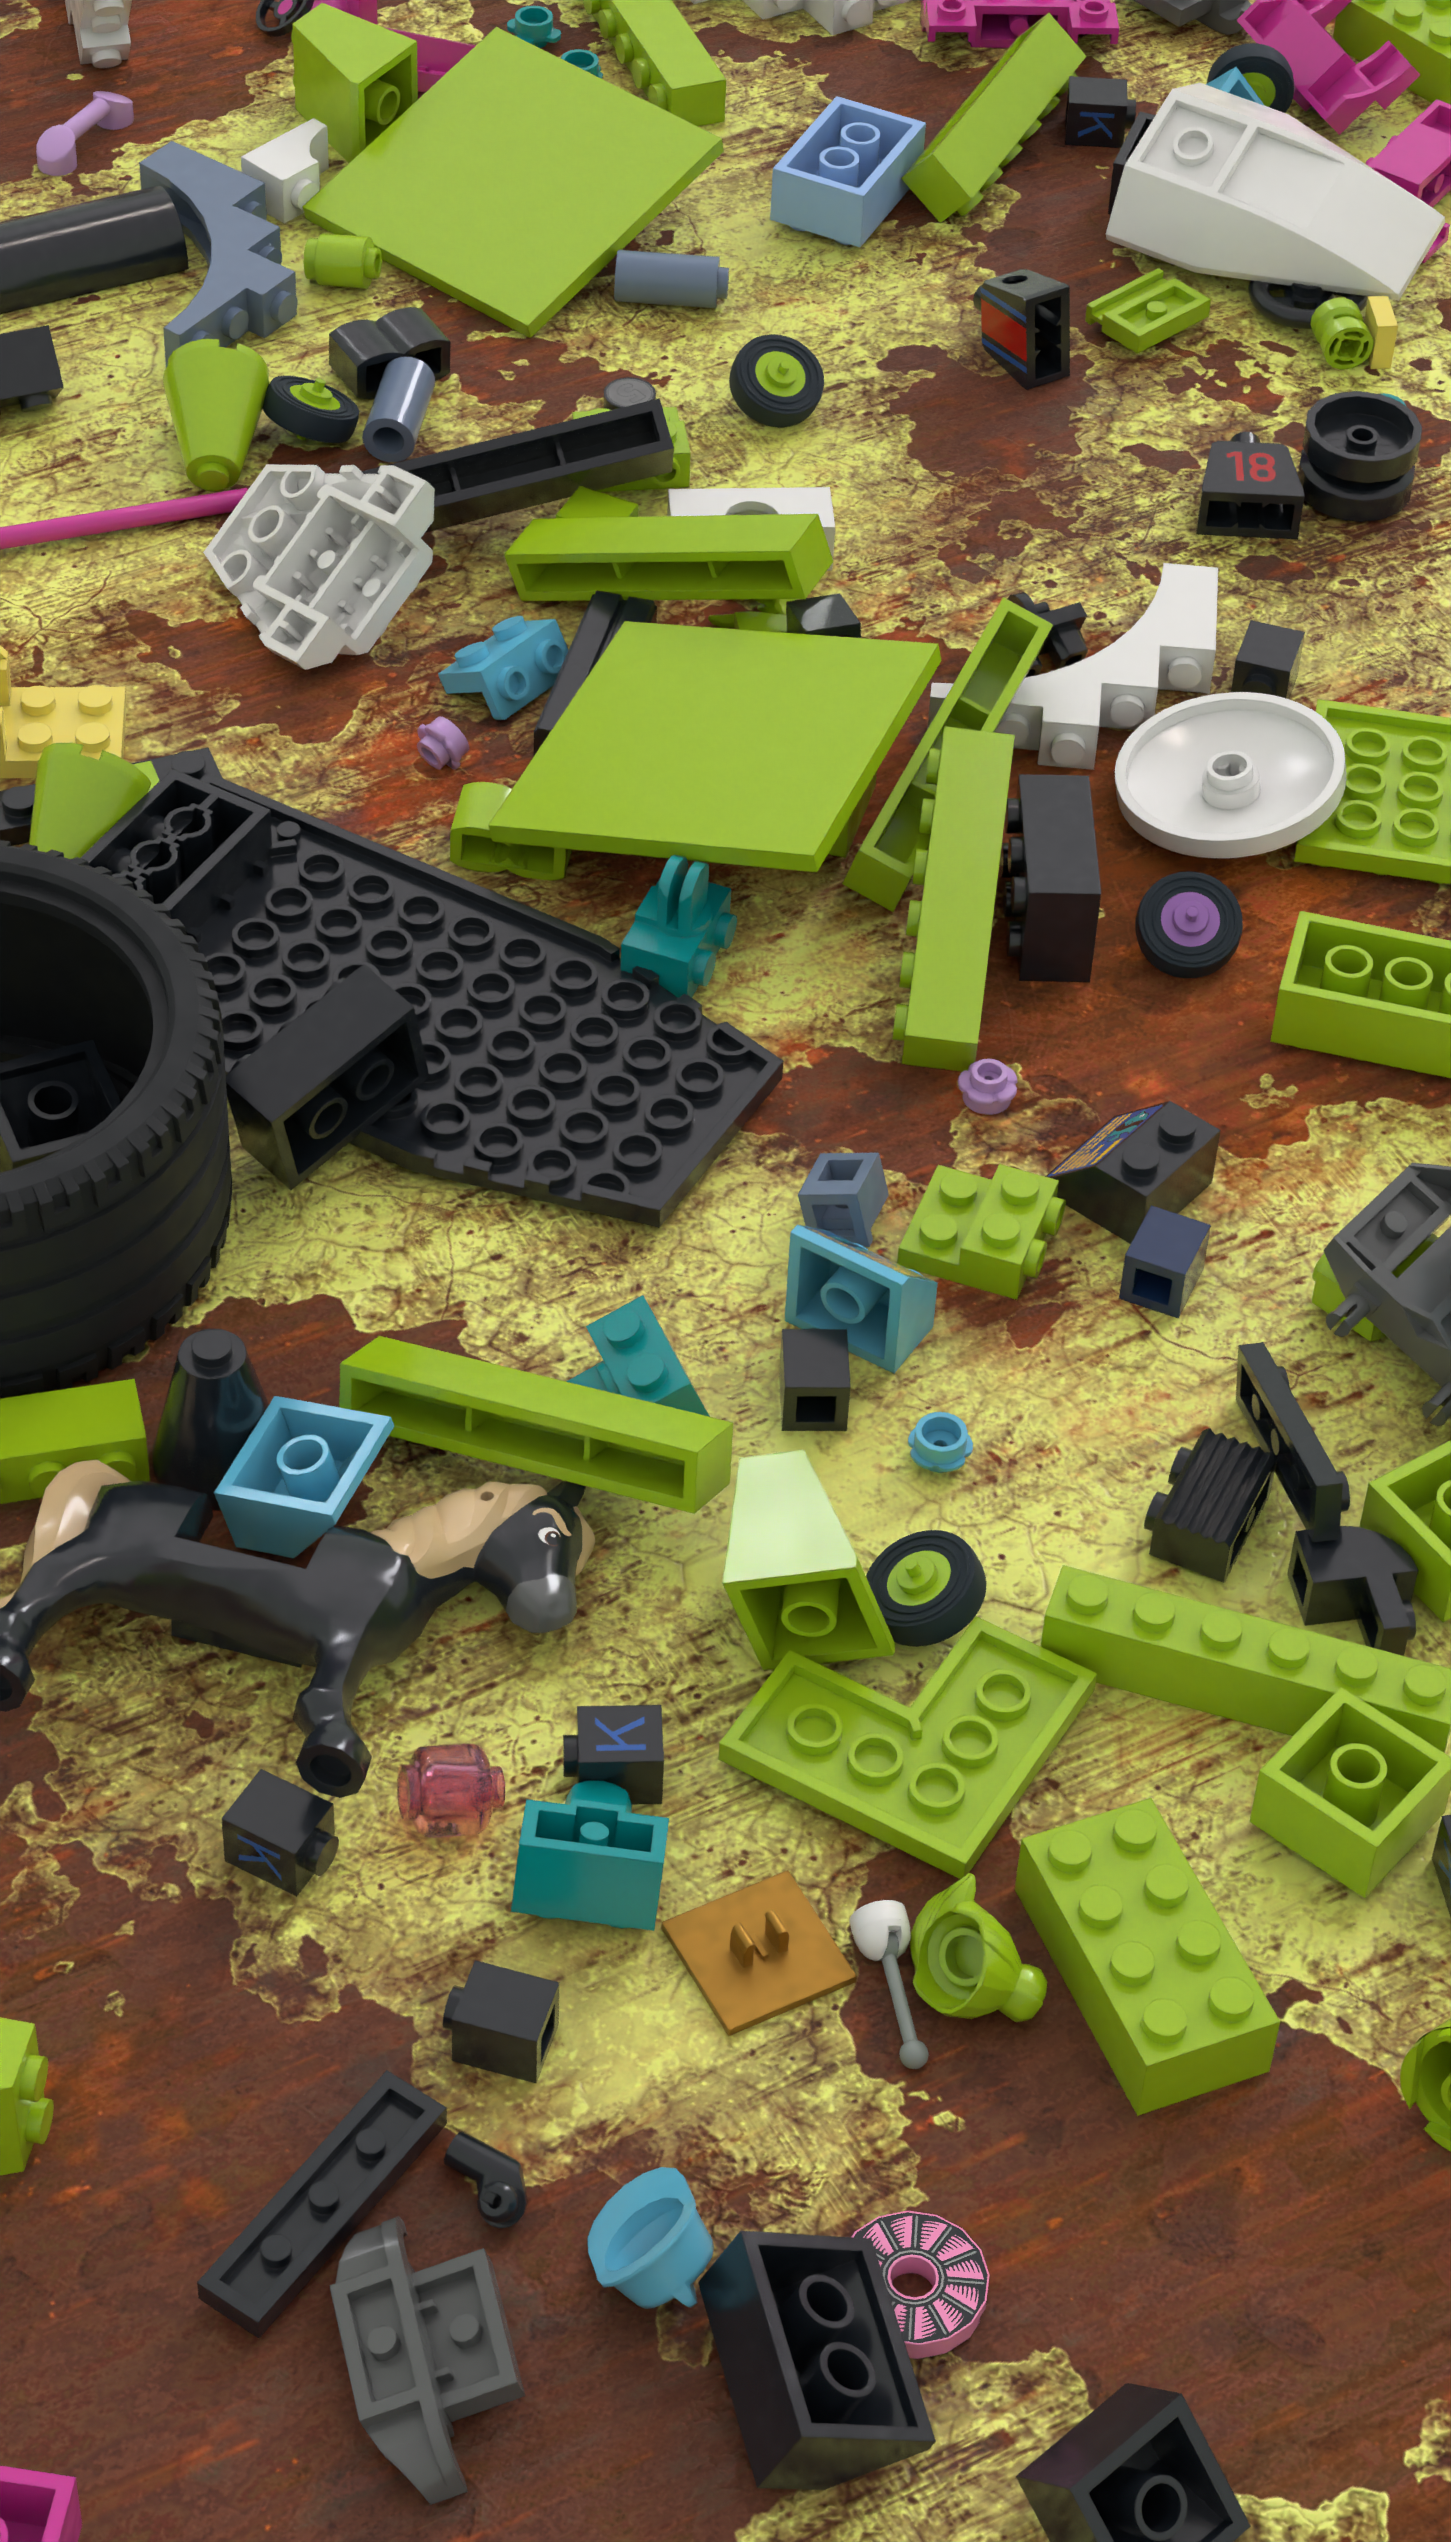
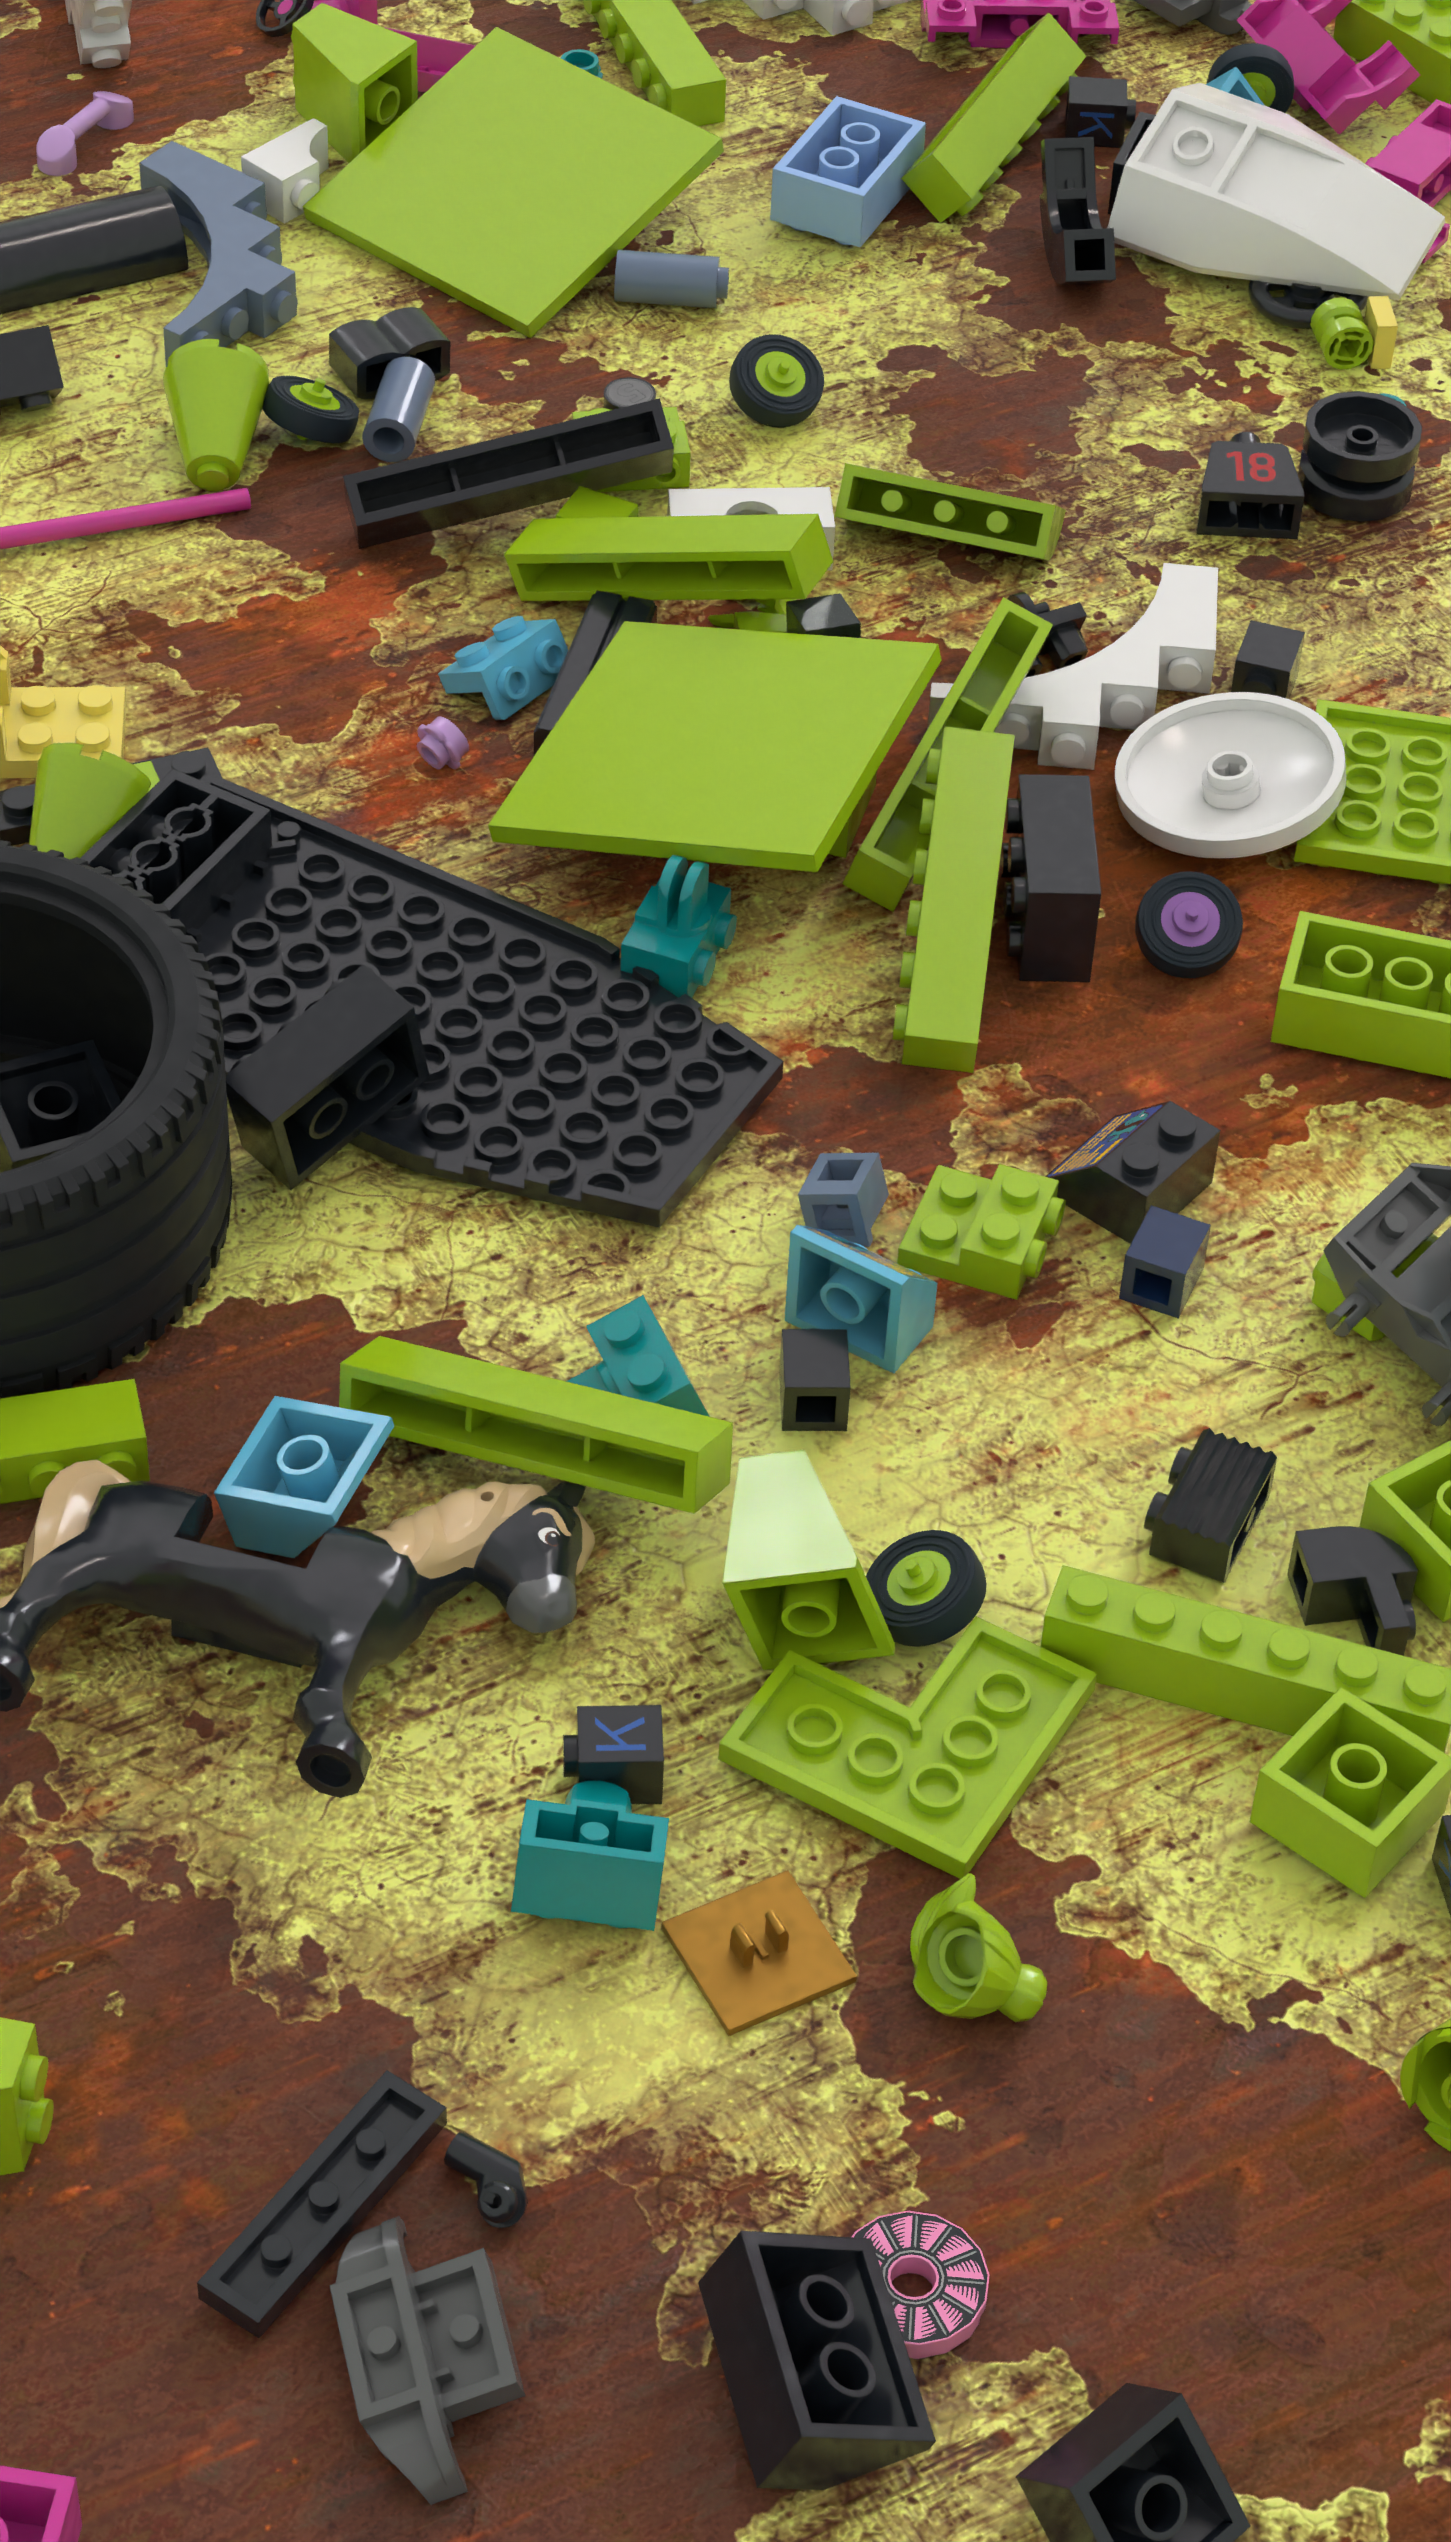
black cone [152,1329,269,1511] -> none
white wedge [203,464,435,670] -> none
black brick [222,1769,339,1897] -> none
lime brick [303,234,382,289] -> none
clear pink head [397,1743,505,1838] -> none
black brick [442,1960,559,2083] -> none
lime brick [450,782,572,881] -> none
teal plate [507,6,561,48] -> none
medium azure piece [587,2167,714,2309] -> none
hinge [849,1900,929,2069] -> none
medium azure plate [908,1412,973,1473] -> none
lavender plate [958,1059,1018,1115] -> none
black torso [973,269,1070,390] -> none
lime brick [1015,1798,1280,2116] -> none
lime plate [1085,268,1211,354] -> none
plate [1236,1342,1350,1543] -> none
none -> lime brick [834,463,1066,561]
none -> black arch [1039,137,1116,285]

